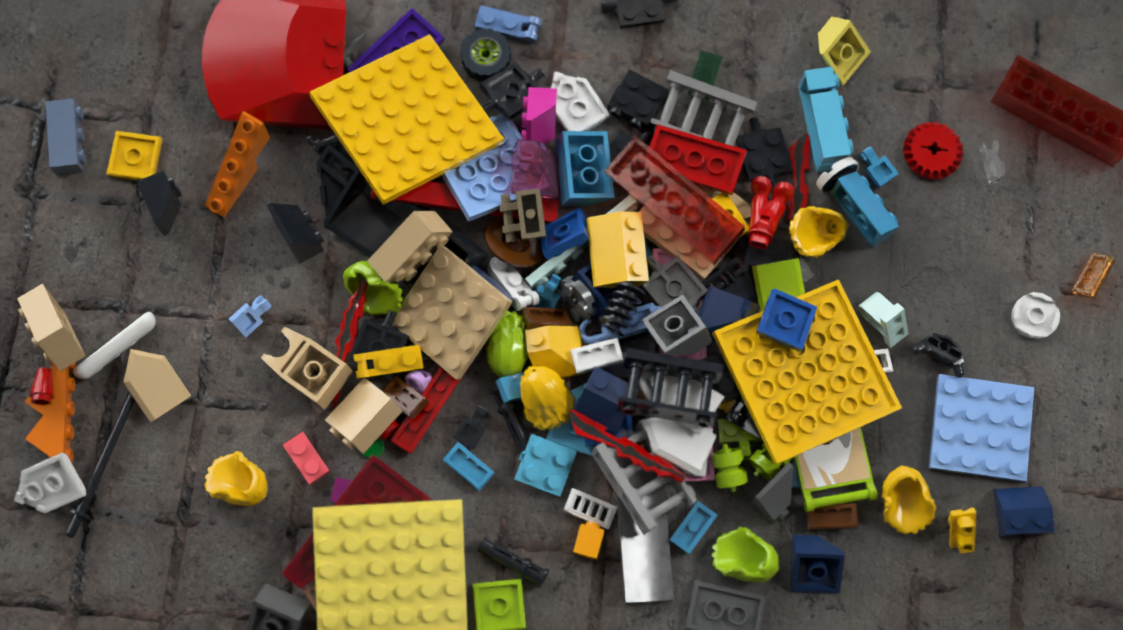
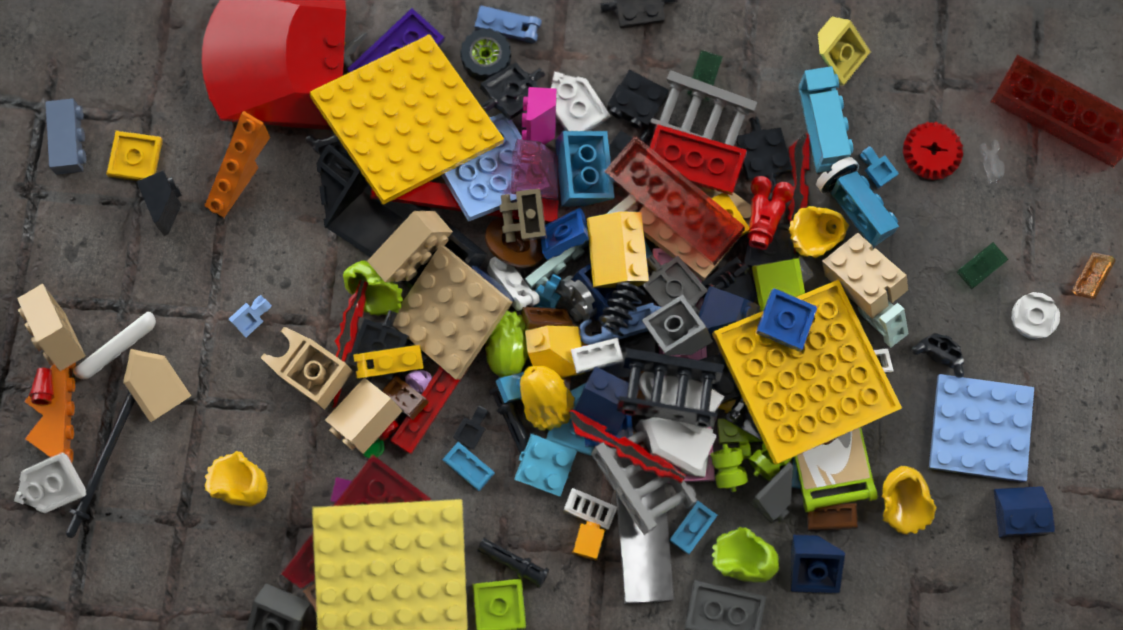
black slope [266,203,324,264] -> none
coral plate [283,432,330,485] -> none
yellow hips [948,508,976,553] -> none
none -> tan piece [822,233,908,319]
none -> clear green plate [957,242,1009,289]

